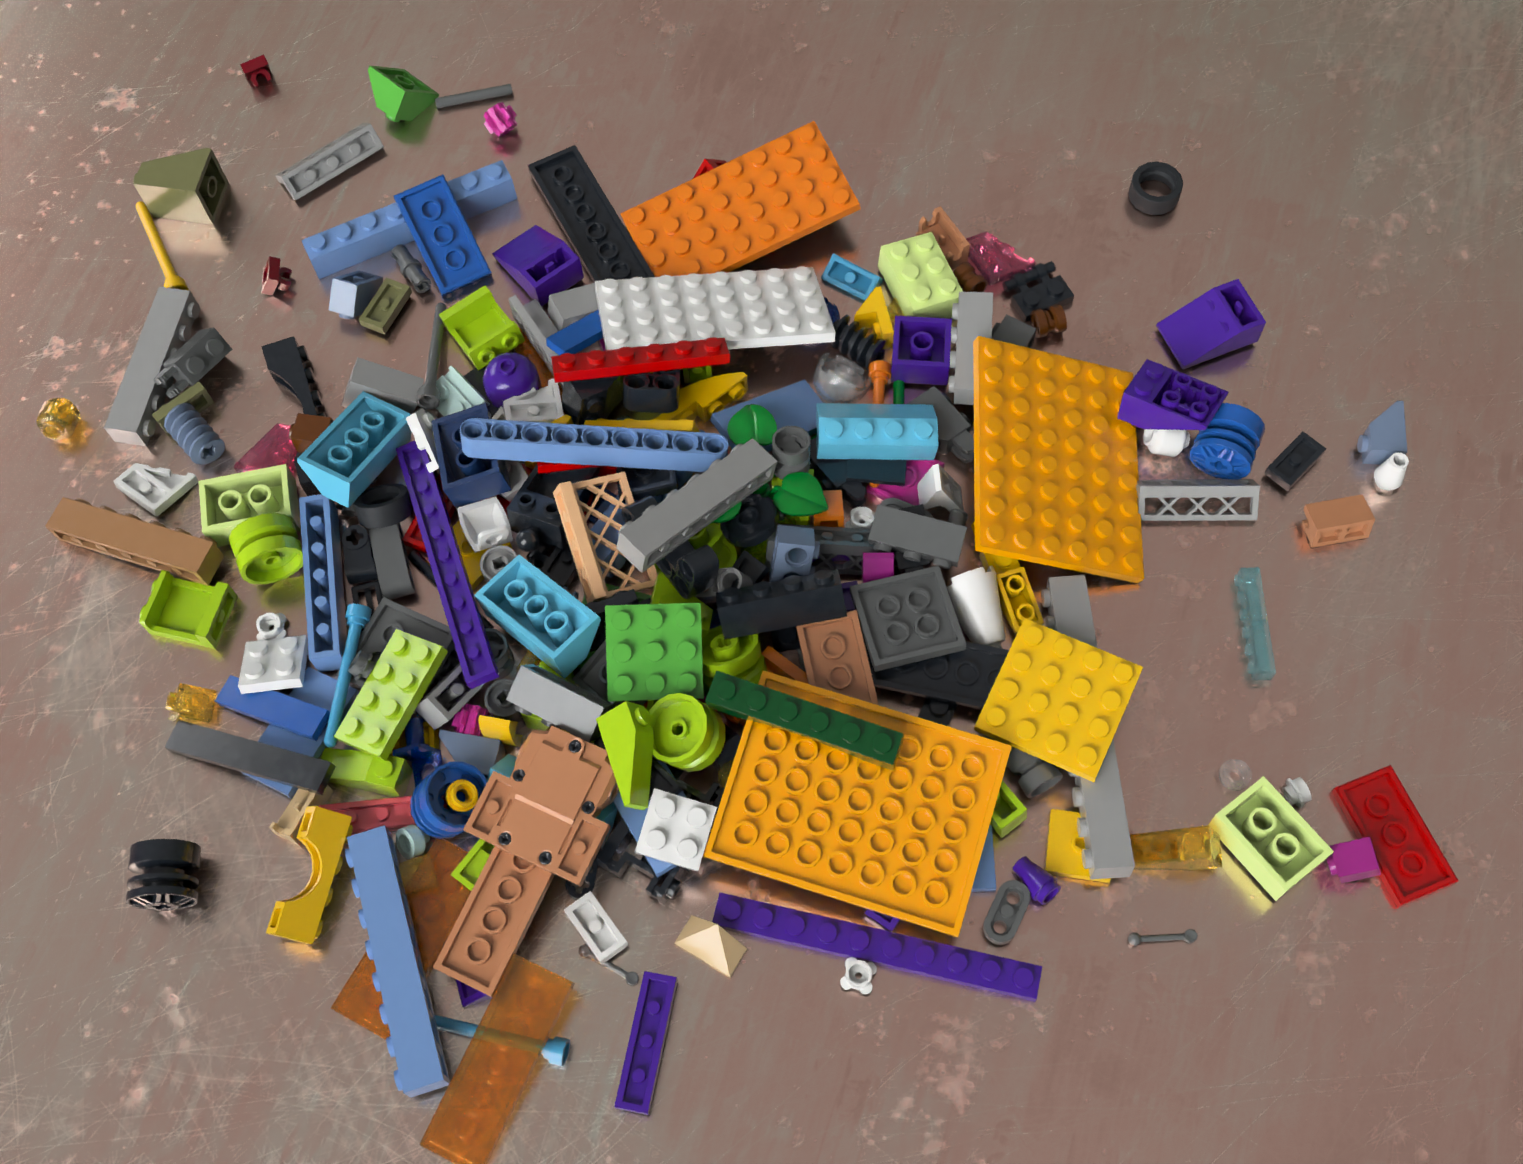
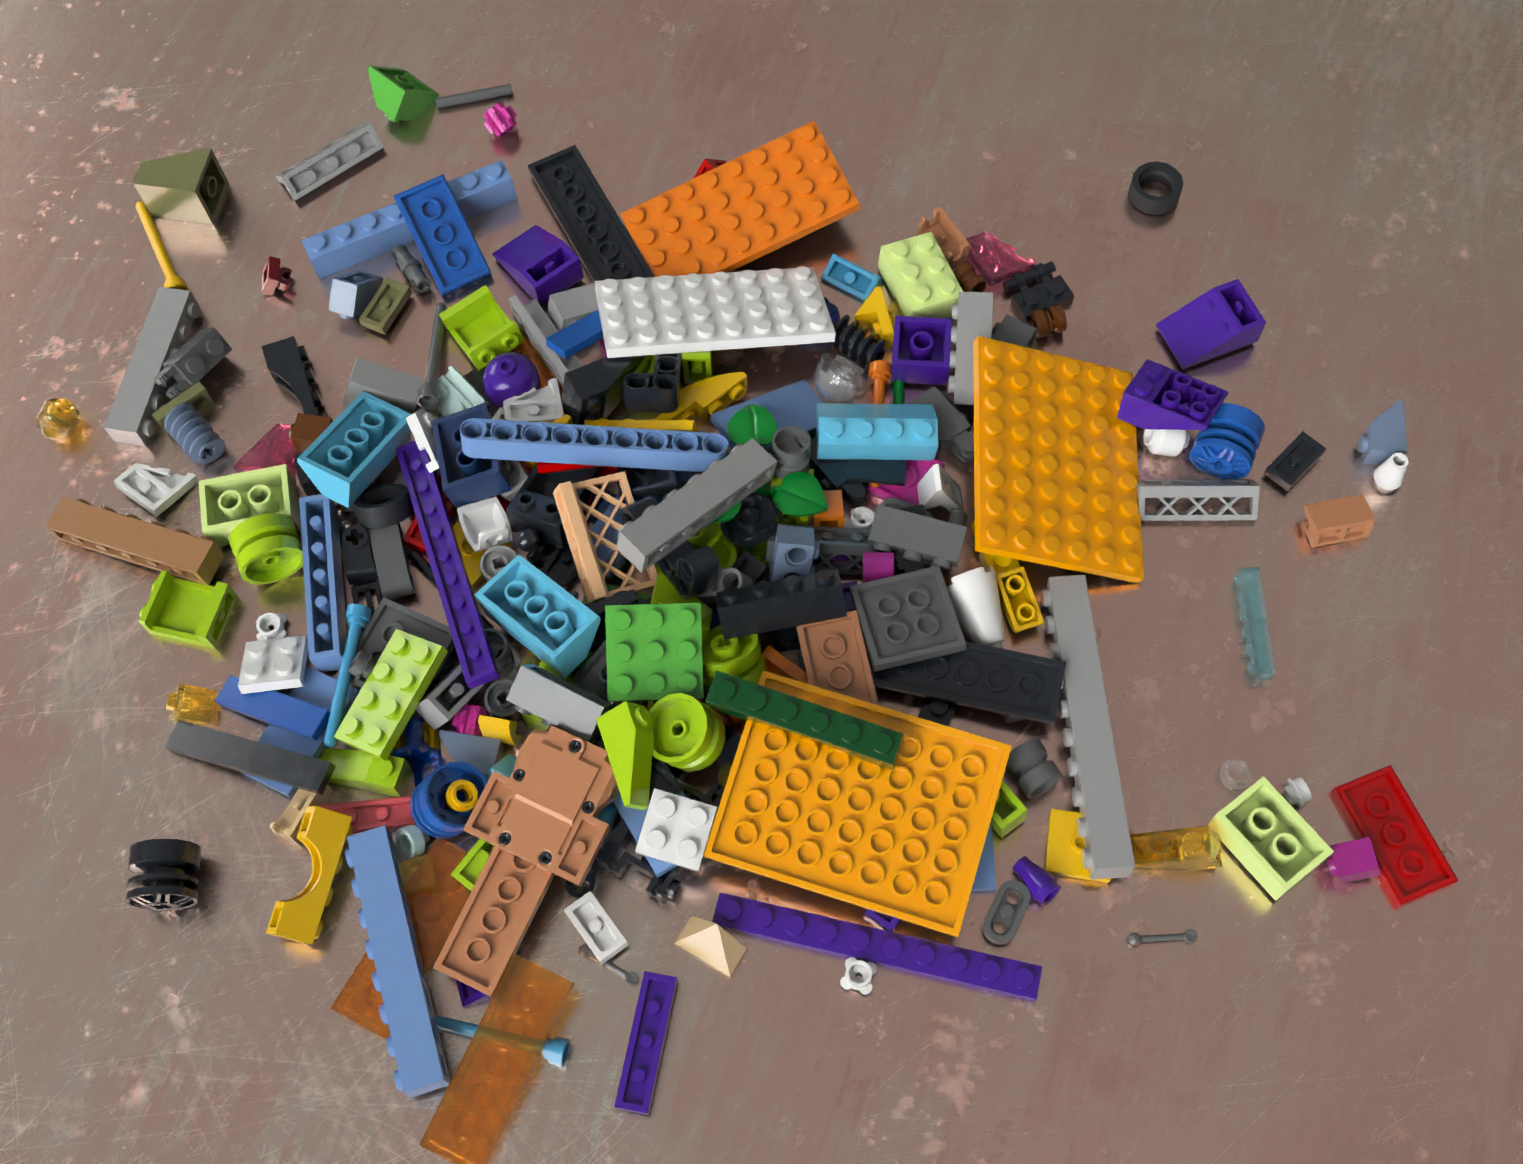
dark red tile [240,54,272,88] -> none
red plate [551,337,730,383] -> none
yellow plate [974,618,1143,782] -> none

